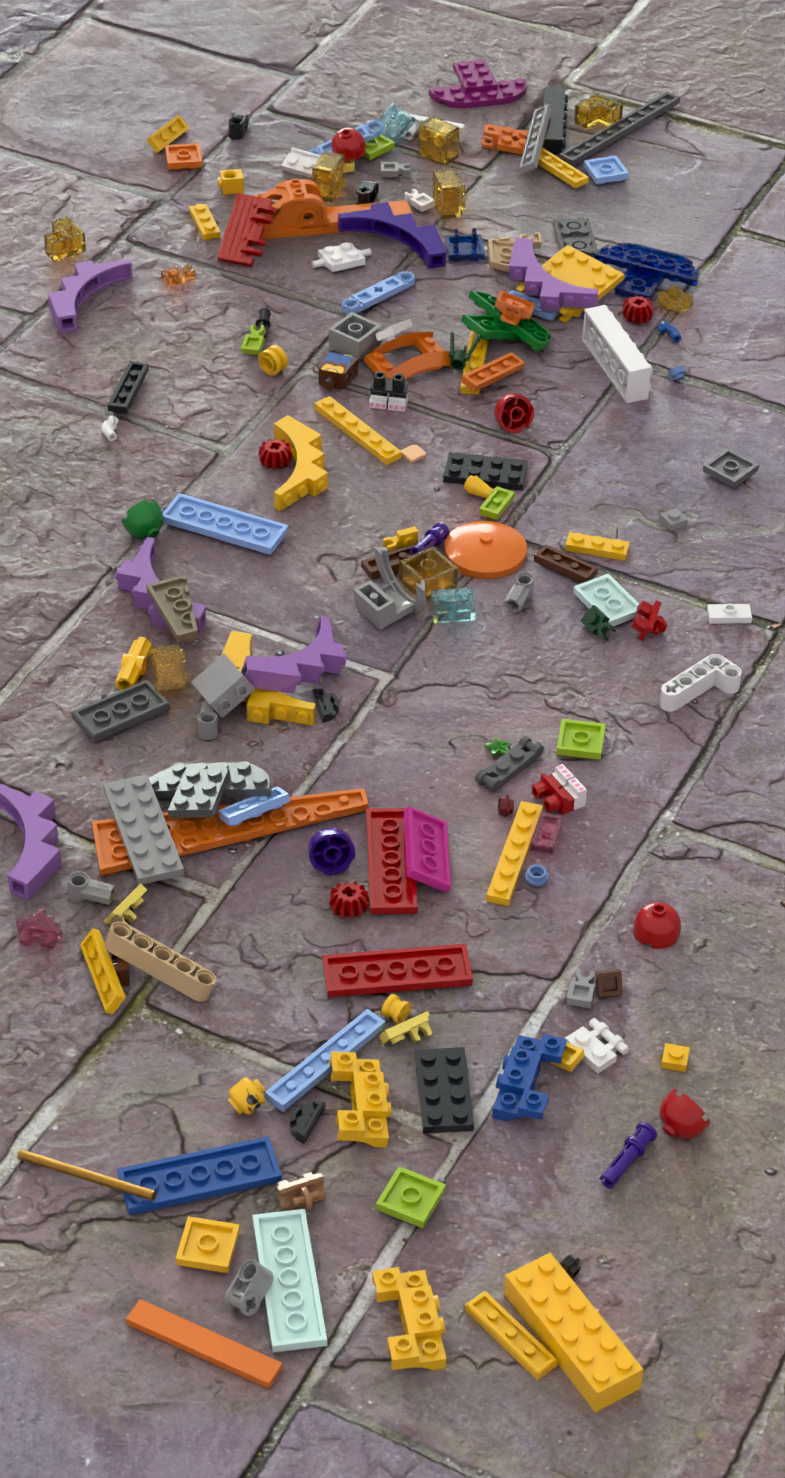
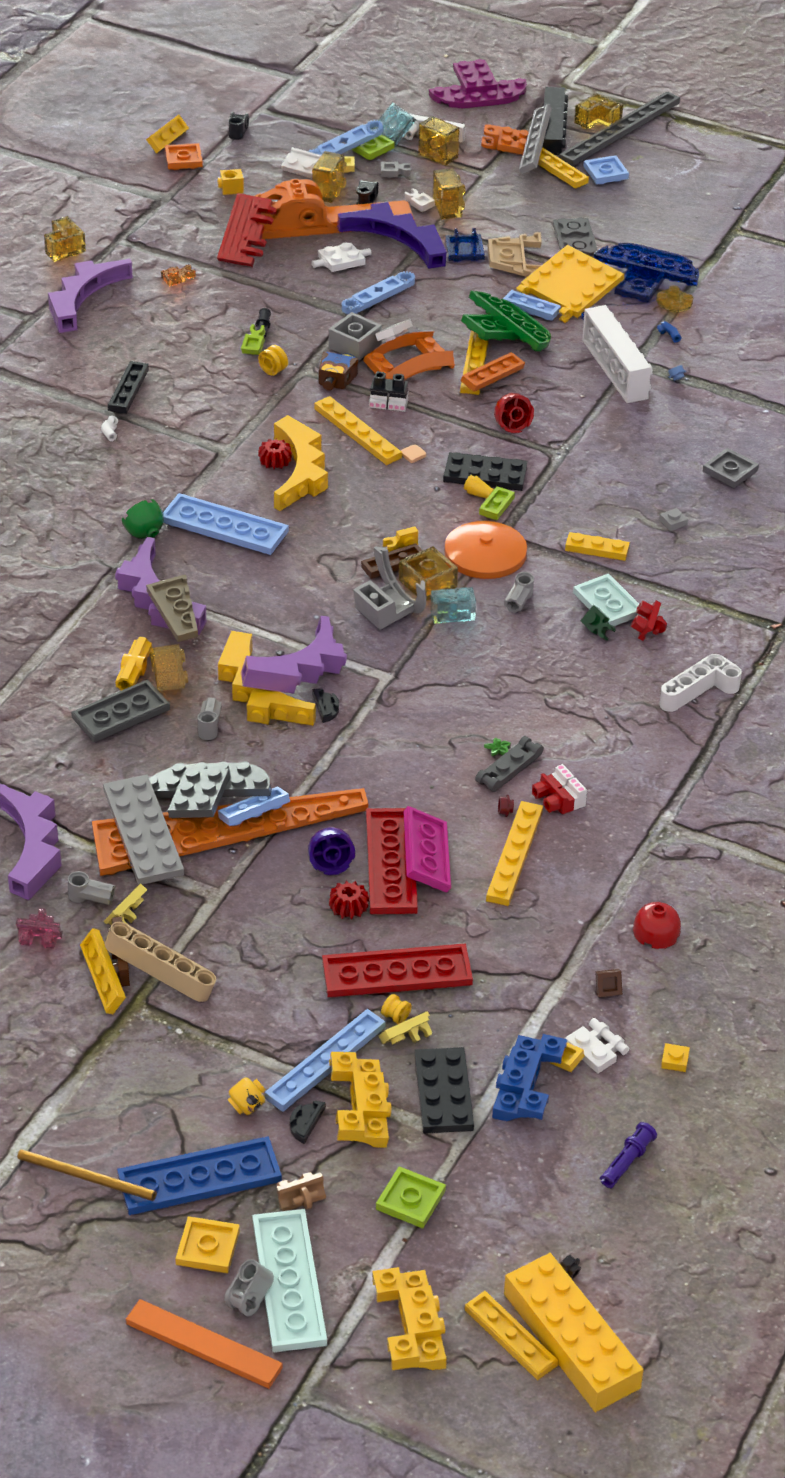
yellow plate [189,204,221,241] -> none
light grey panel [191,653,255,717] -> none
red cylinder [331,128,366,163] -> none
dark purple pin [410,522,450,559] -> none
dark green plant [449,332,482,370] -> none
orange plate [494,290,535,325] -> none
medium lavender arch [509,238,598,312] -> none
medium blue plate [525,865,549,886] -> none
clear pink plate [530,812,563,854] -> none
reddish brown plate [534,544,598,583] -> none
lime plate [556,719,606,760] -> none
light grey plate [566,969,595,1008] -> none
red gear [622,295,654,324] -> none
red cylinder [659,1089,710,1139] -> none
white plate [707,604,752,624] -> none

